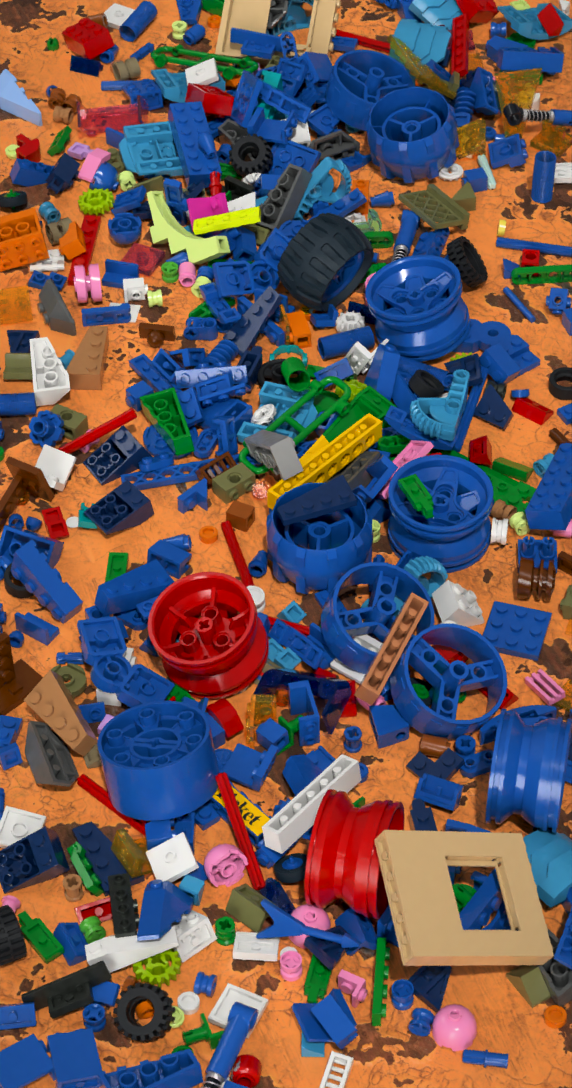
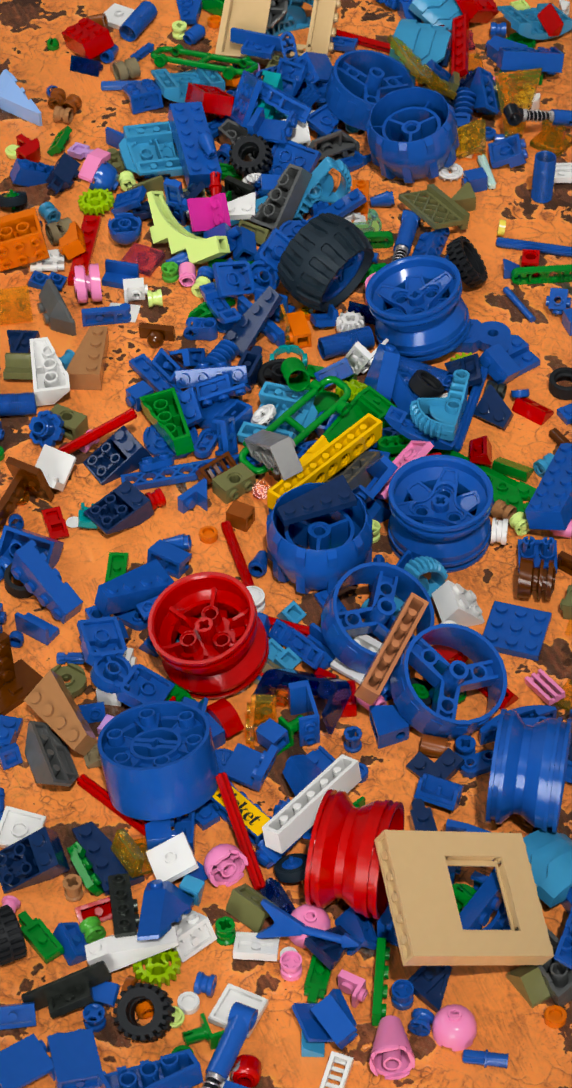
blue hinge [26,516,42,532] -> none
clear pink windscreen [77,95,149,136] -> none
white plate [185,58,219,86] -> none
neon yellow plate [193,206,261,235] -> none
green hinge [398,474,434,519] -> none
none -> red wheel [145,488,166,510]
none -> bright pink cone [369,1015,415,1080]

